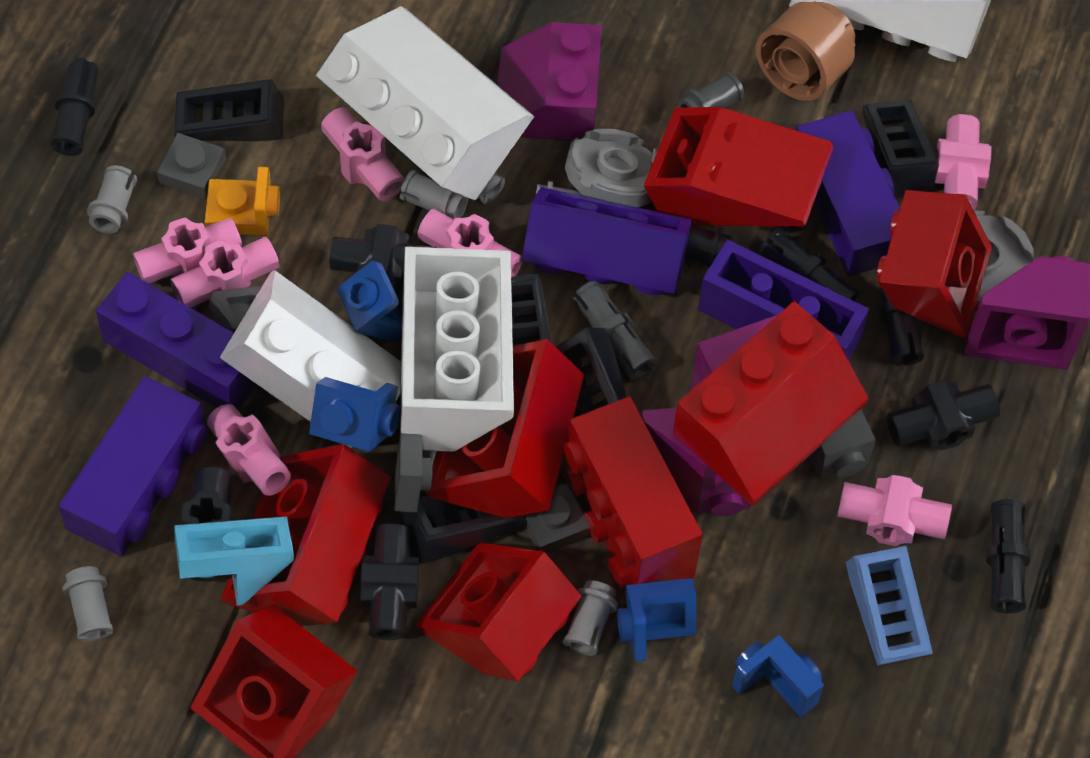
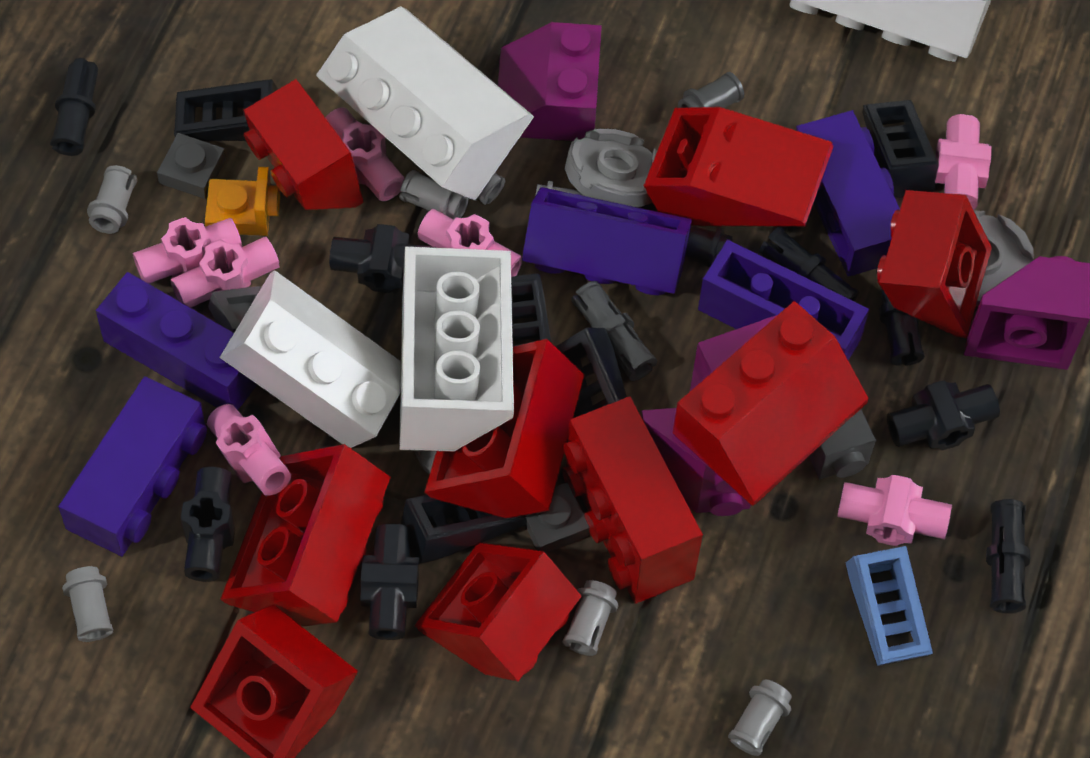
medium azure slope [174,517,294,606] -> none
blue bracket [309,377,401,452] -> none
blue bracket [337,261,402,343] -> none
dark grey plate [395,433,432,513] -> none
blue bracket [617,578,696,662] -> none
blue bracket [732,635,824,718] -> none
nougat piece [756,1,855,101] -> none
none -> red slope [243,79,364,210]
none -> light grey pin [728,680,792,756]

